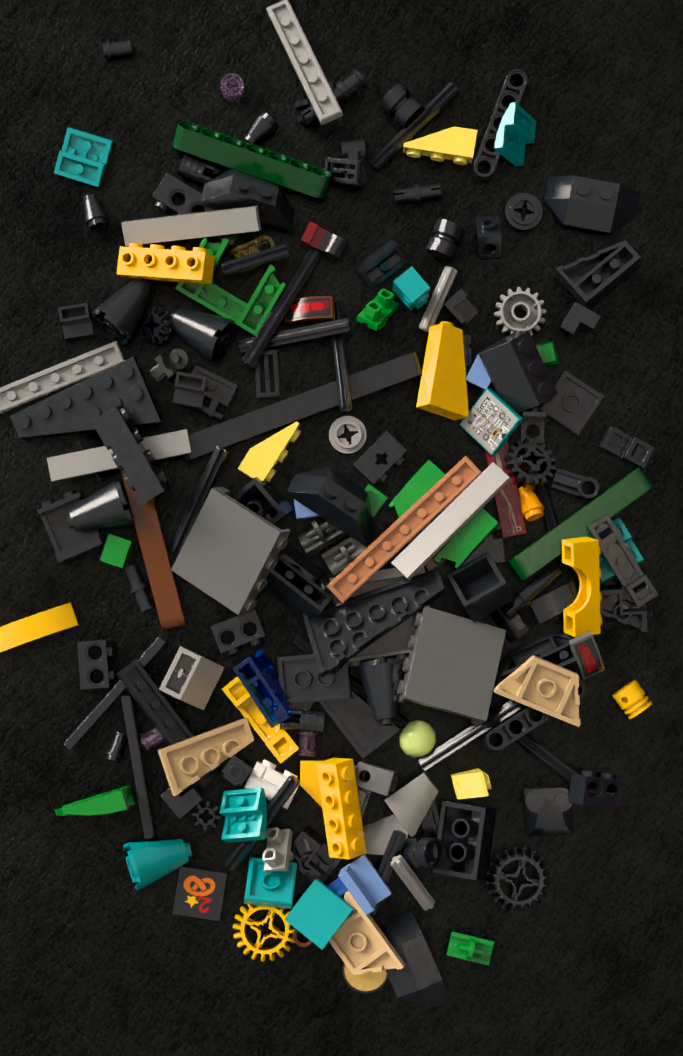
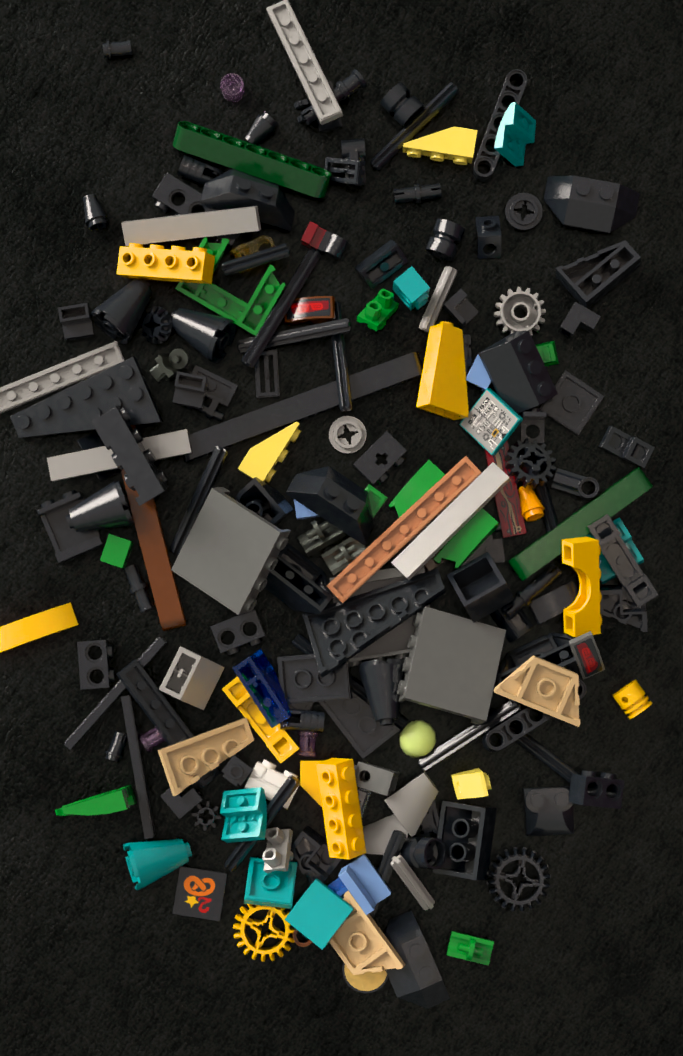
teal slope [54,127,114,187] -> none

